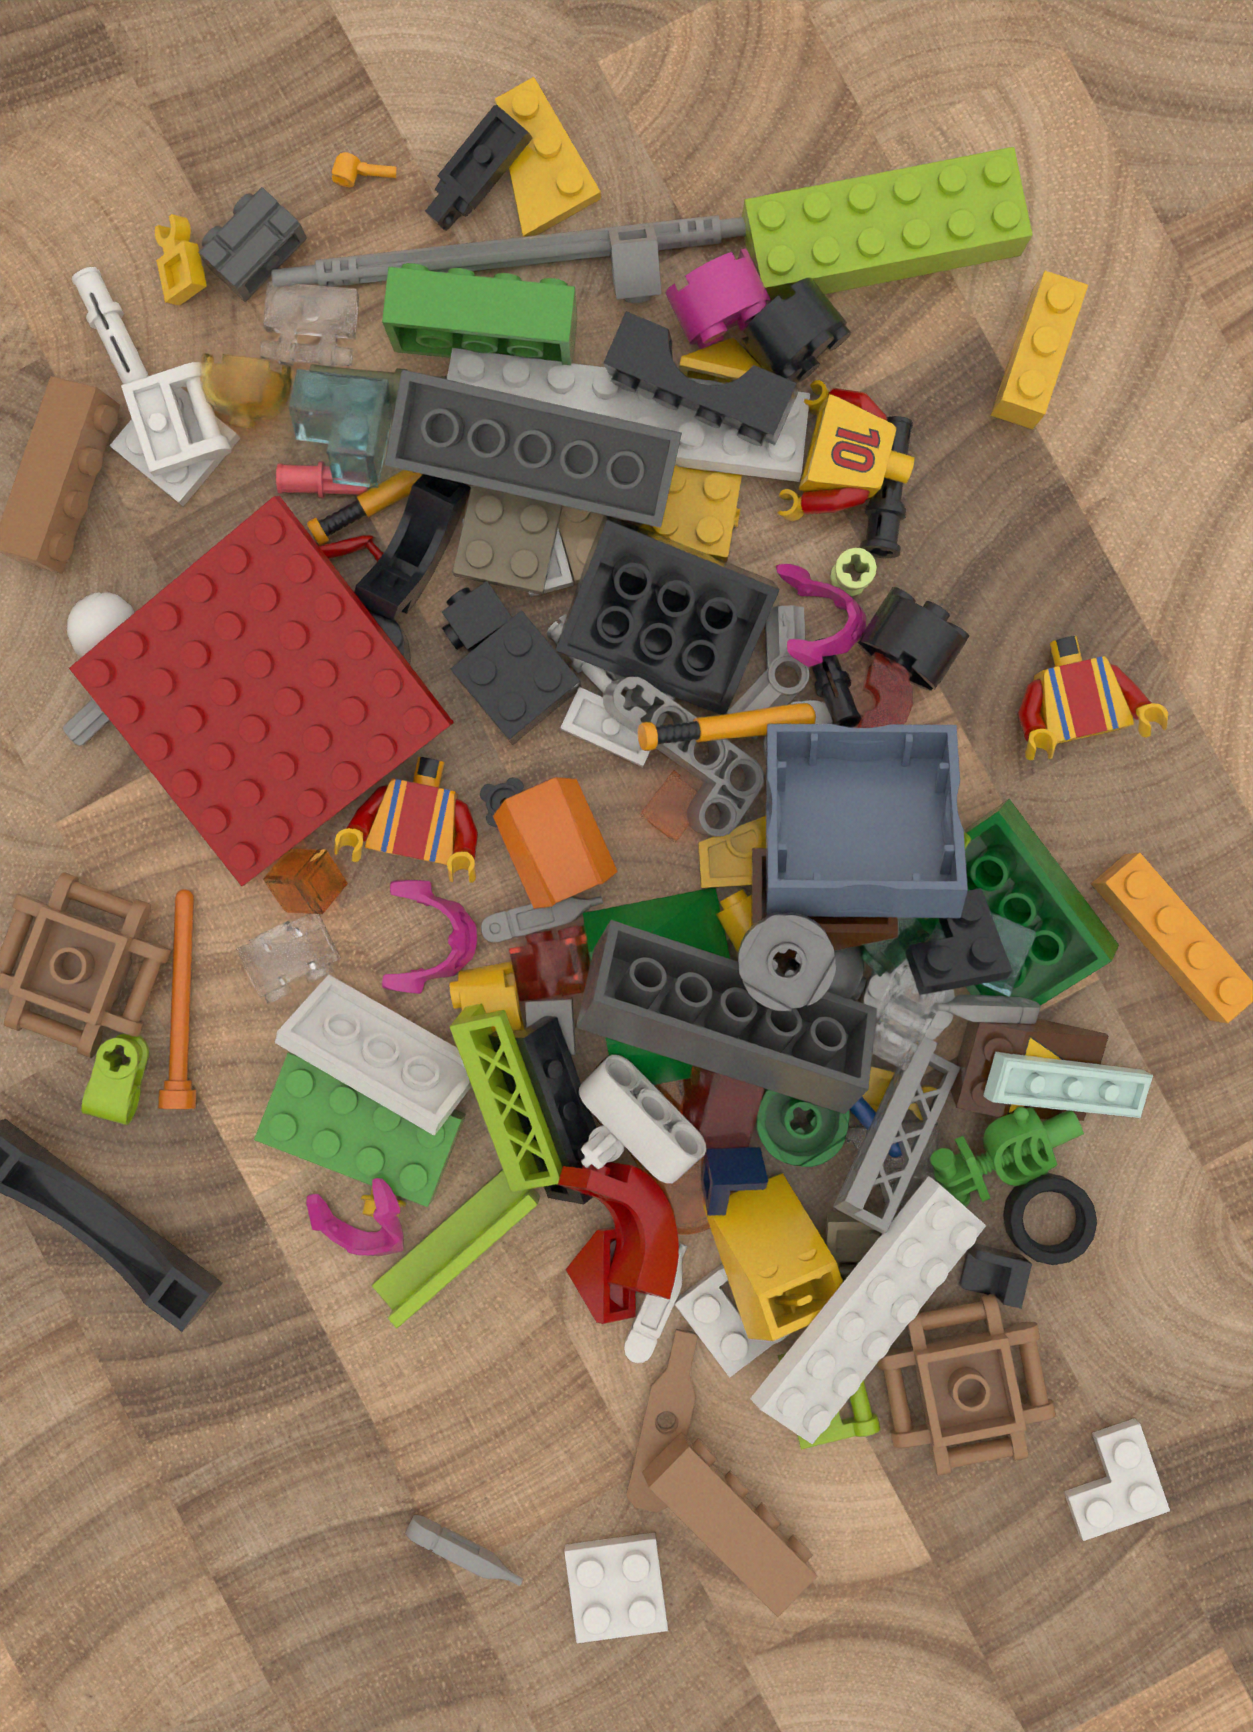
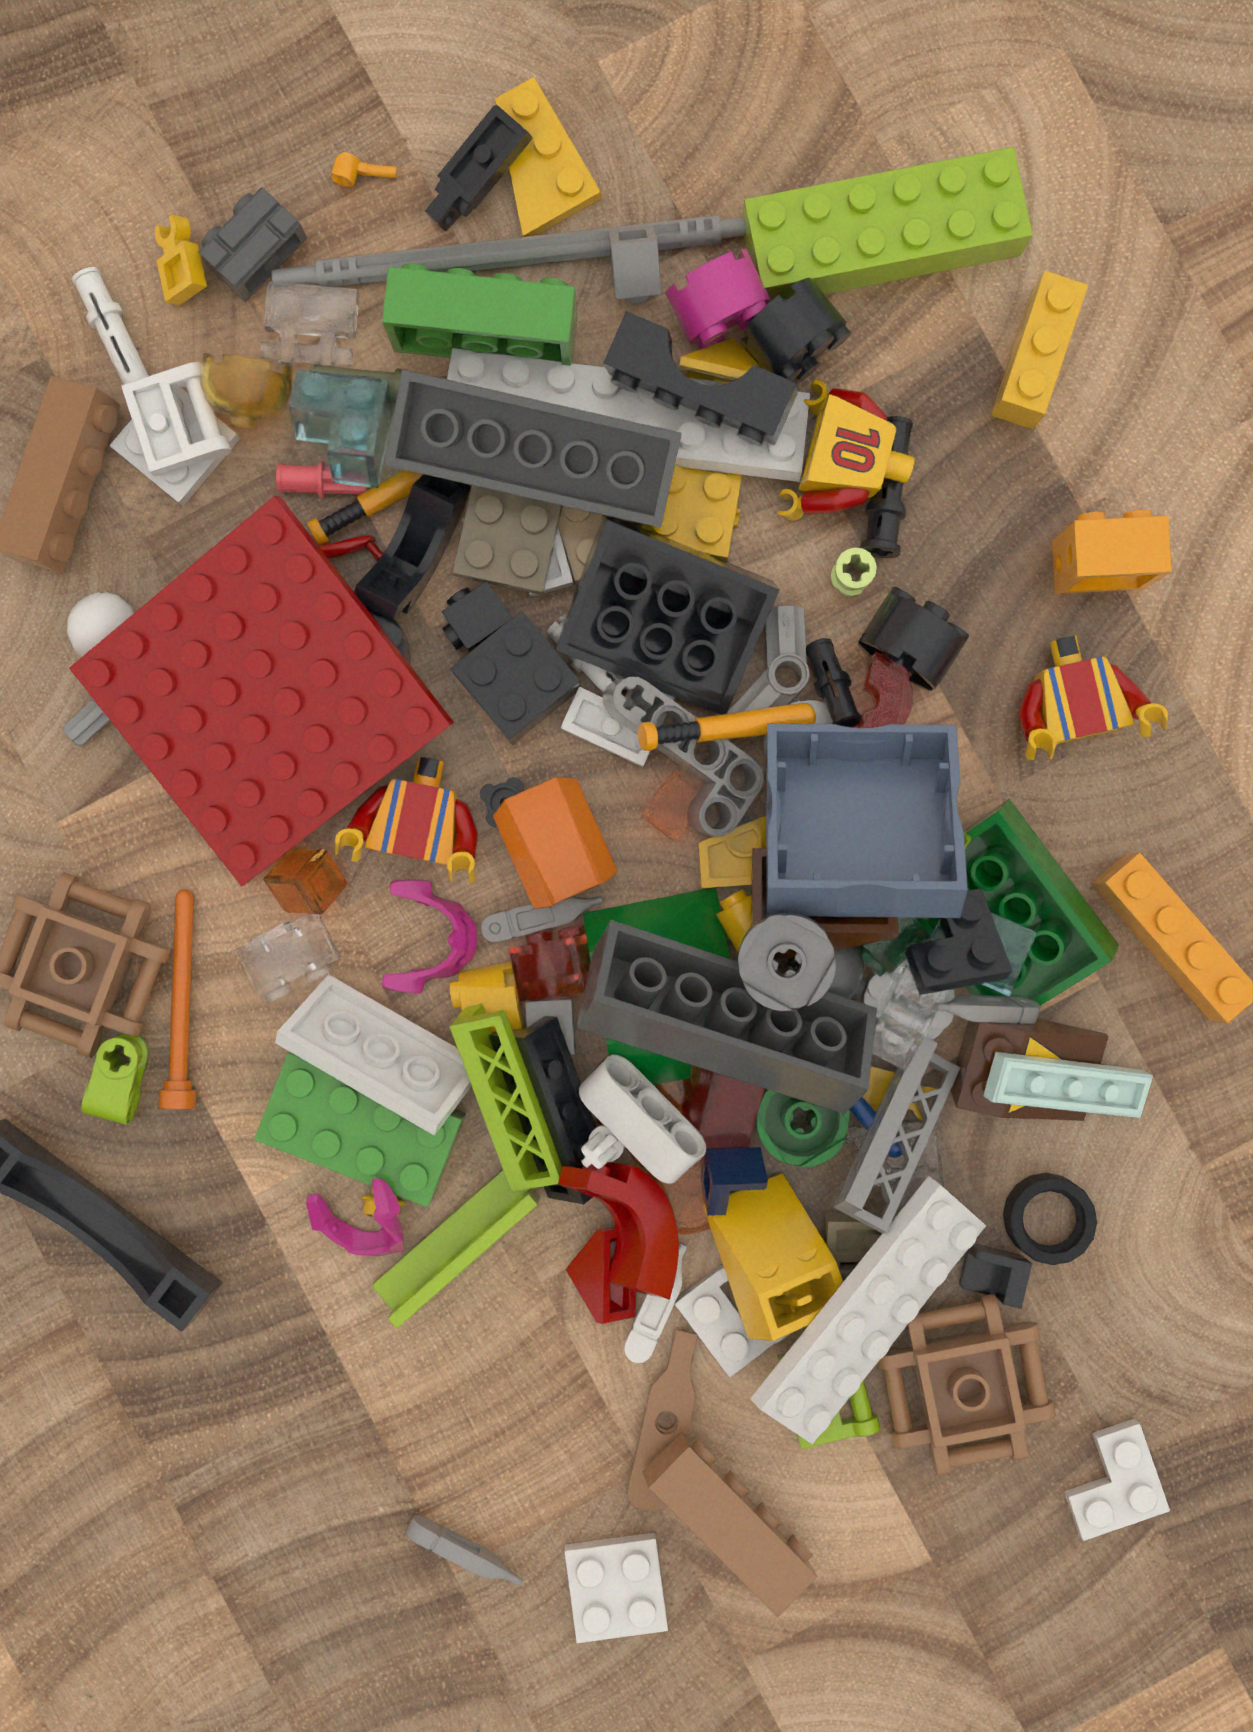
dark pink helmet [776,564,866,667] -> none
bright green torso [930,1107,1084,1207] -> none
none -> light orange piece [1052,510,1172,594]

